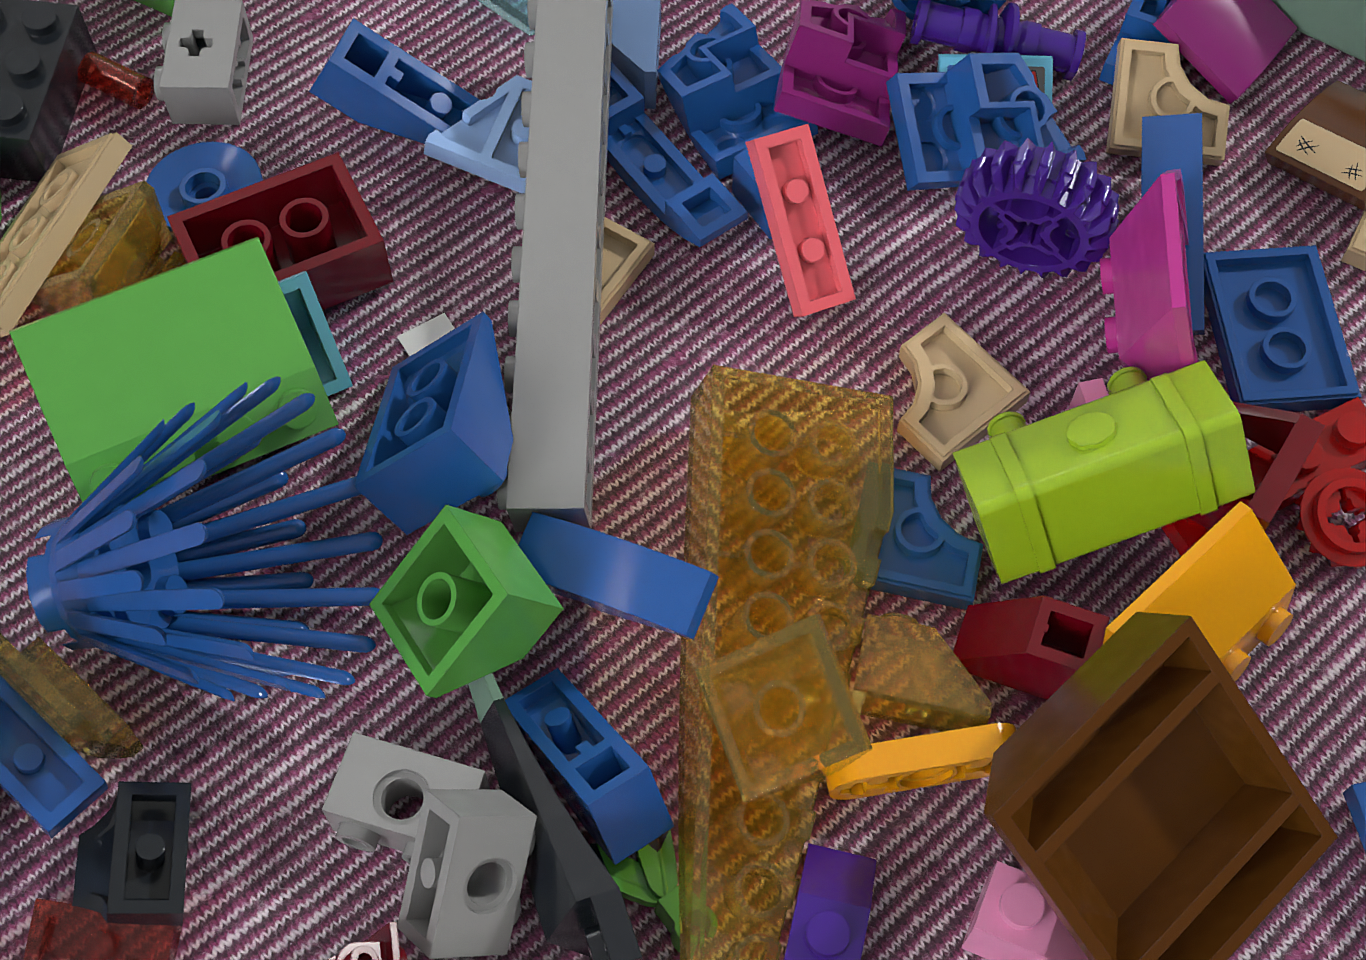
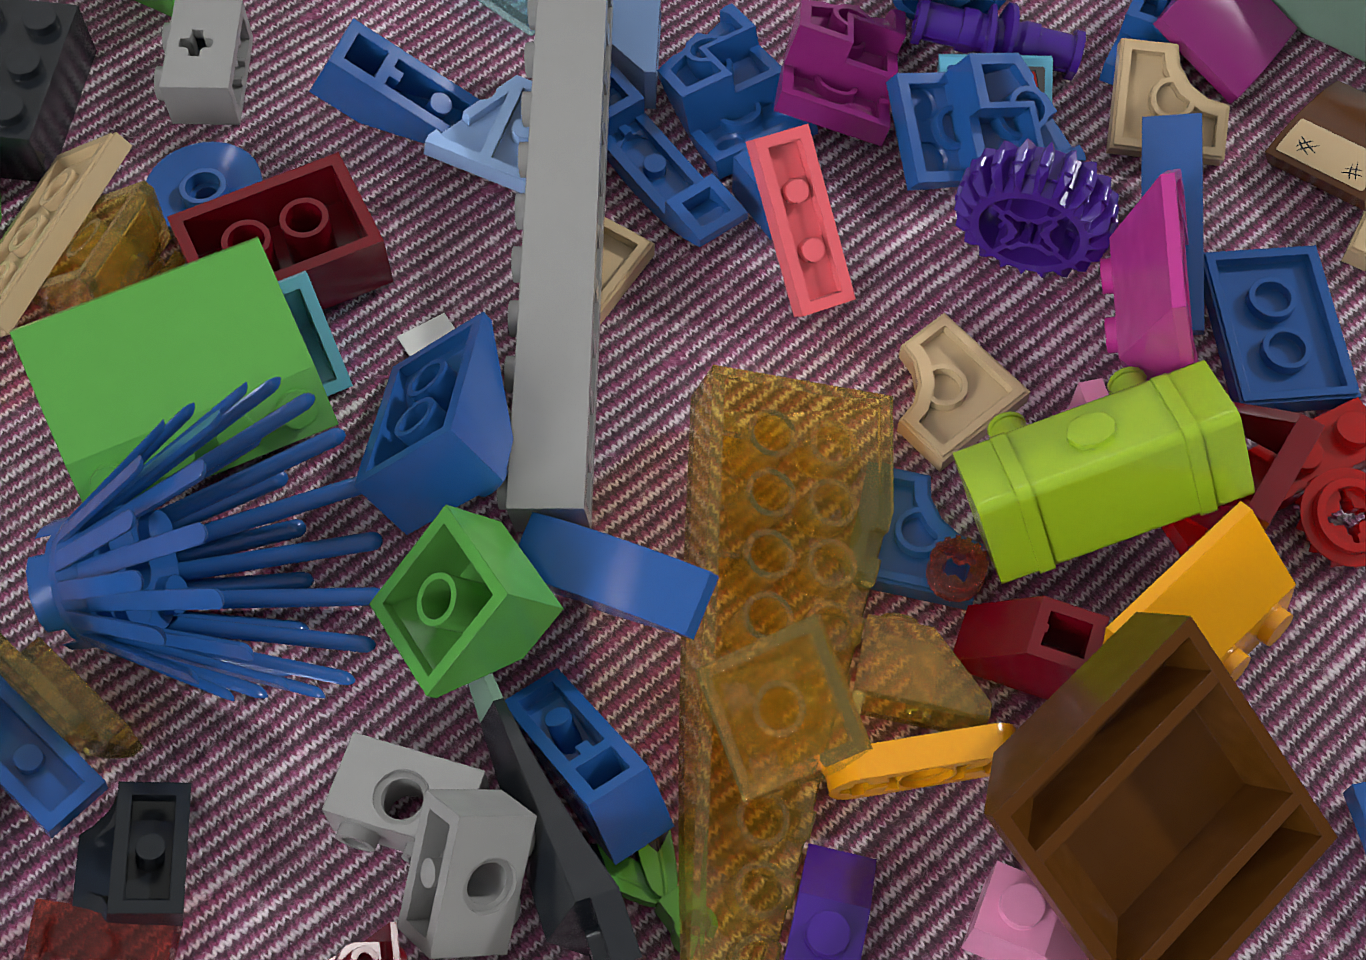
clear red piece [78,51,154,109] -> none
none -> clear red bush [926,535,989,602]

